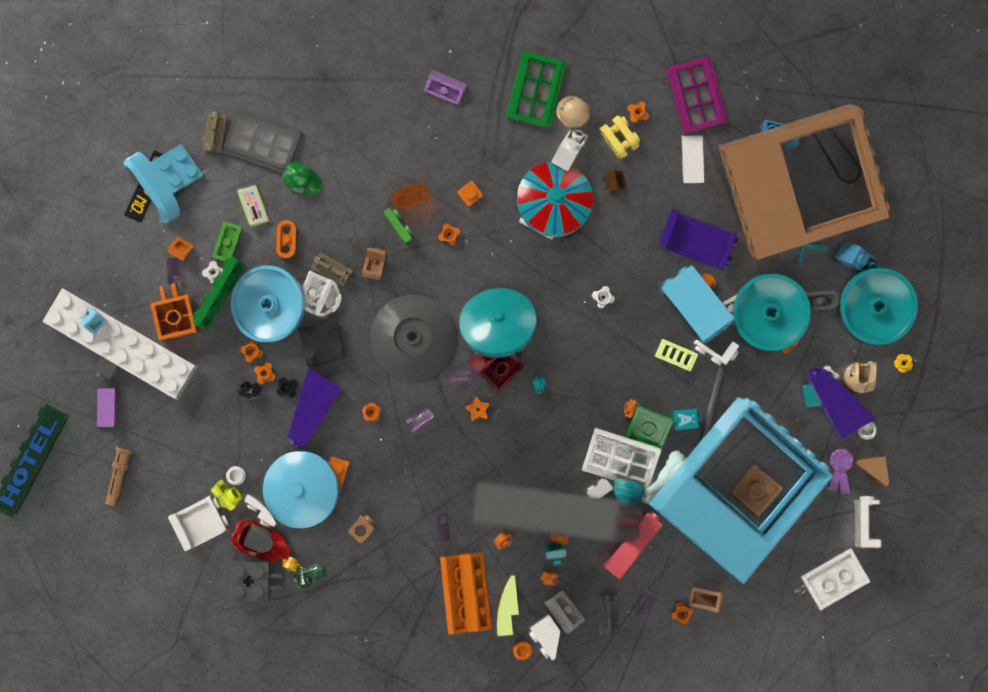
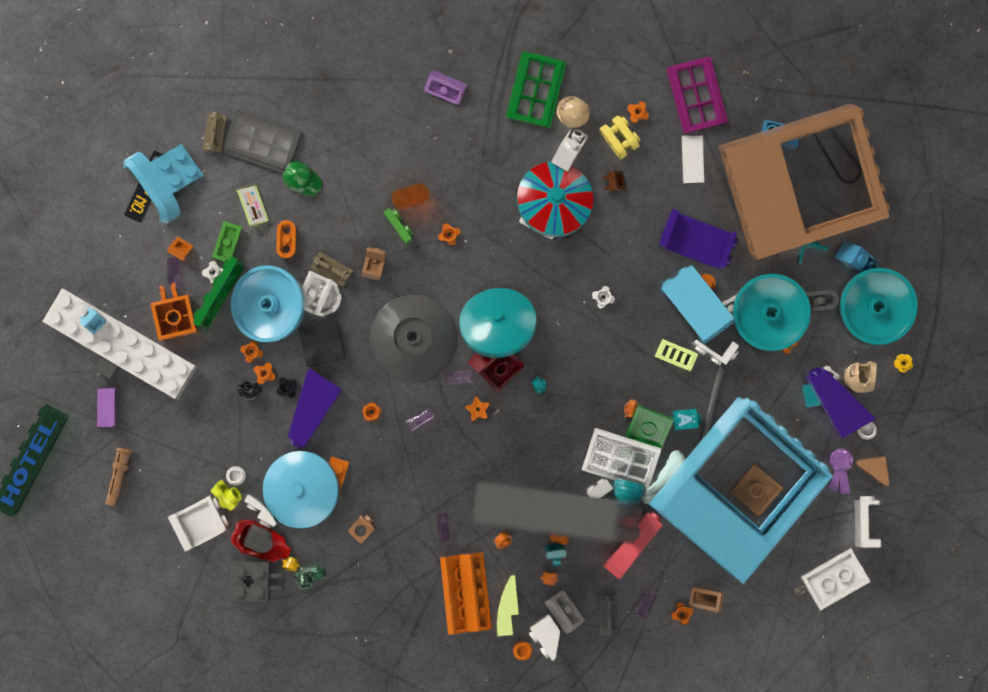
orange plate [457,181,484,208] -> none

